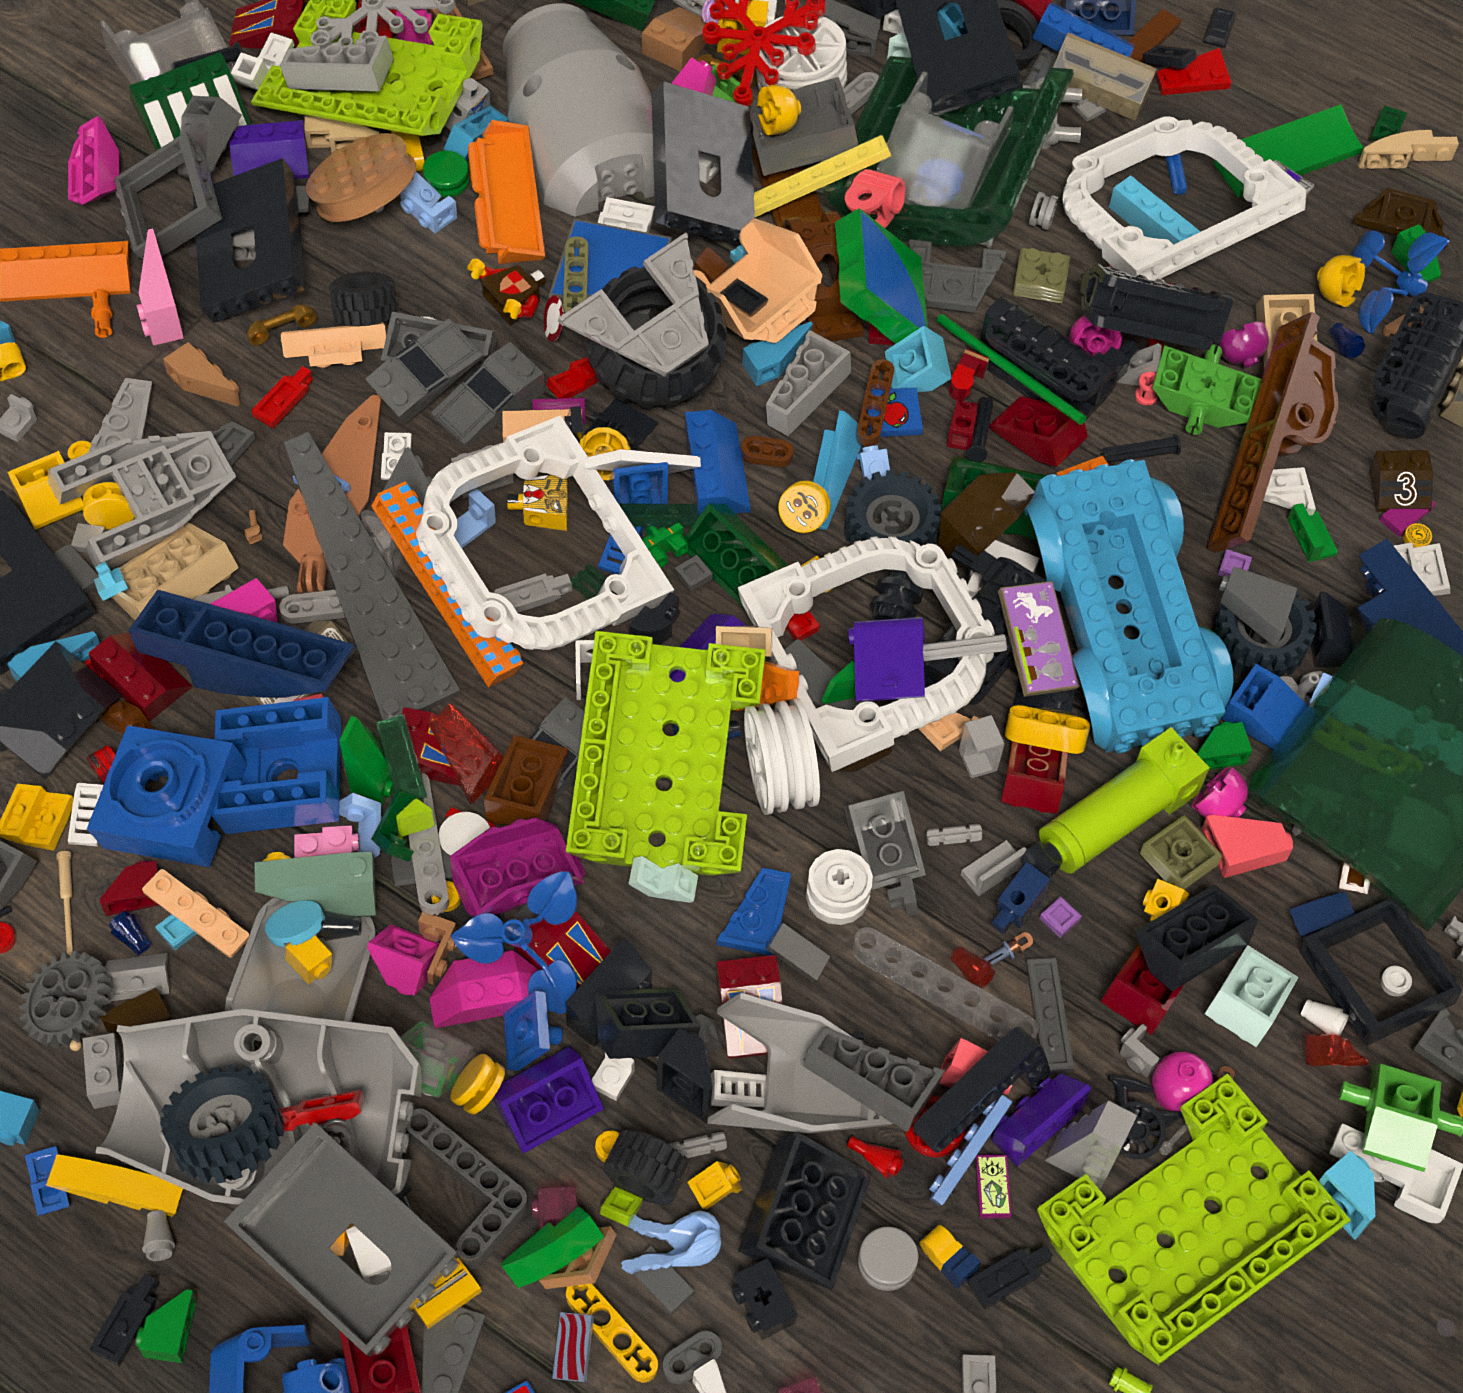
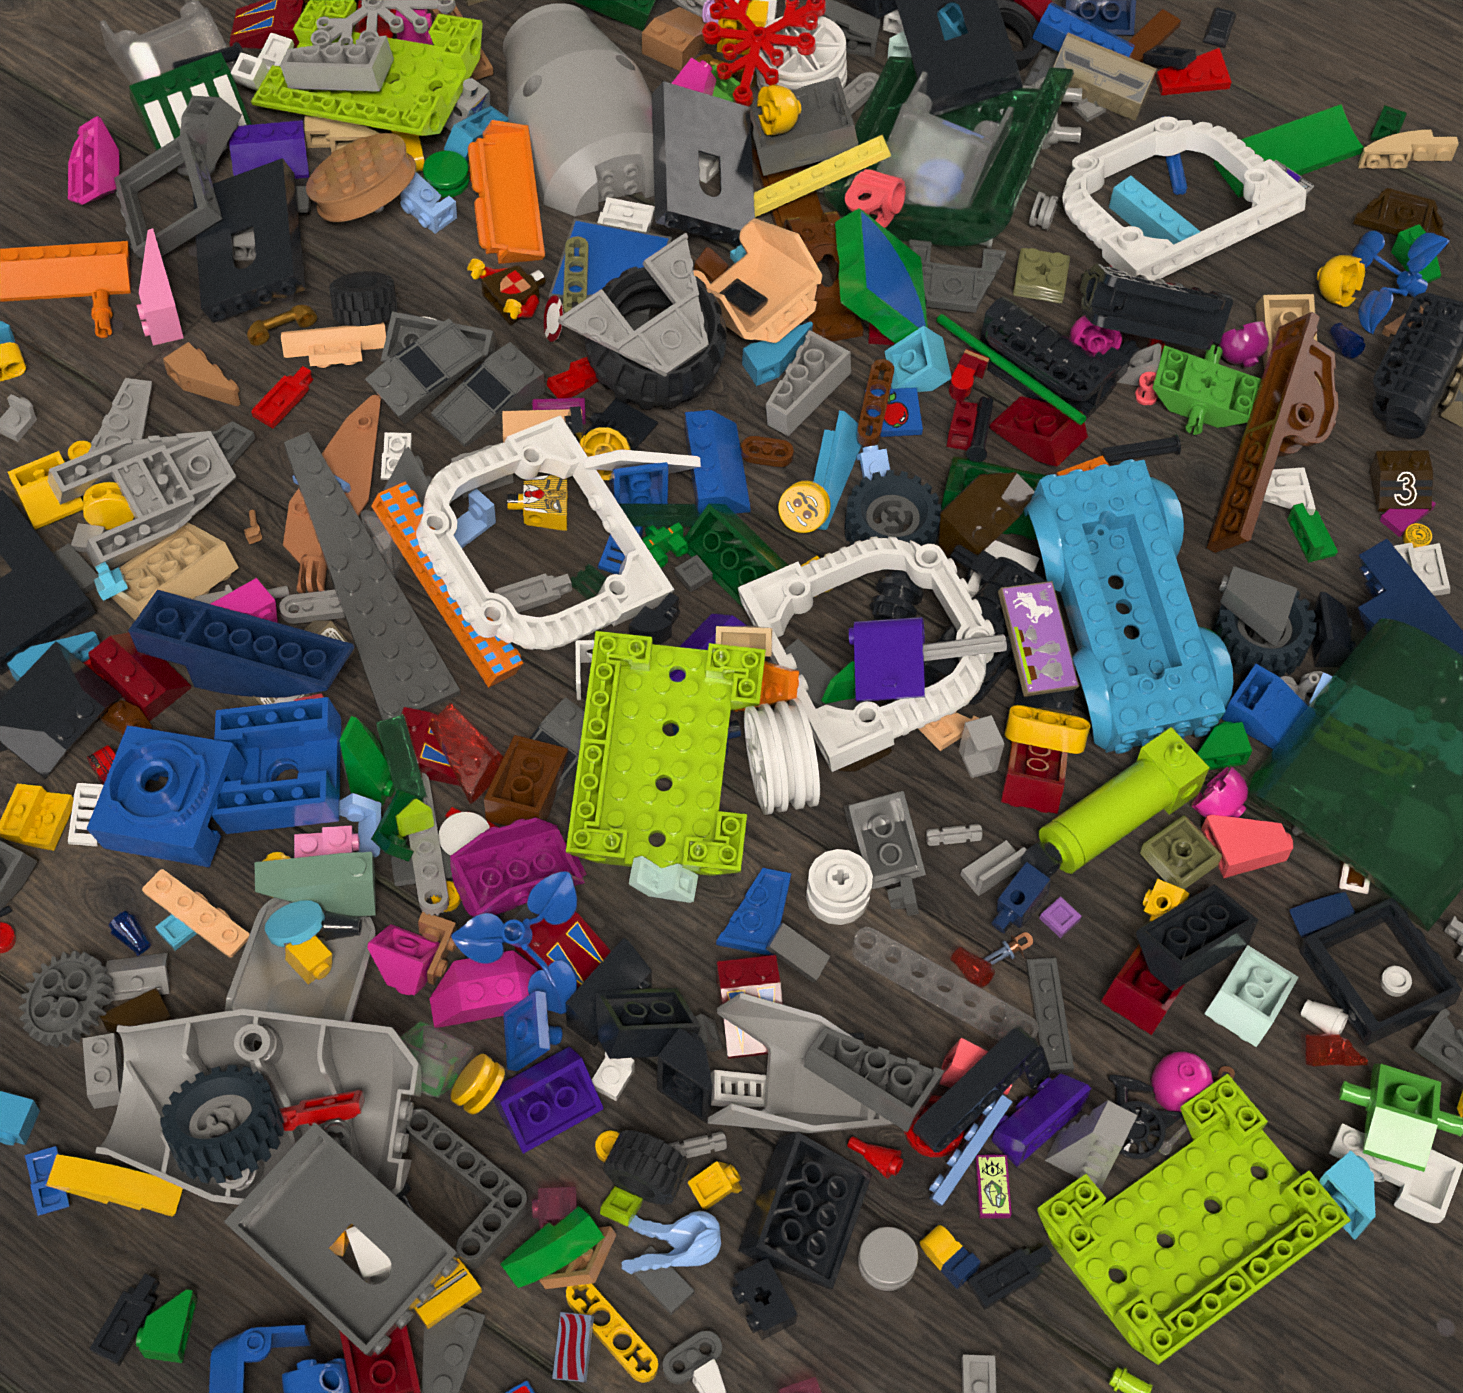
tan piece [56,851,82,1051] -> none
dark red slope [100,861,160,916] -> none
light grey cone [142,1210,175,1261] -> none
red tile [785,611,820,641] -> none
light grey bracket [1119,1024,1160,1078] -> none
medium lavender tile [1218,549,1252,577] -> none

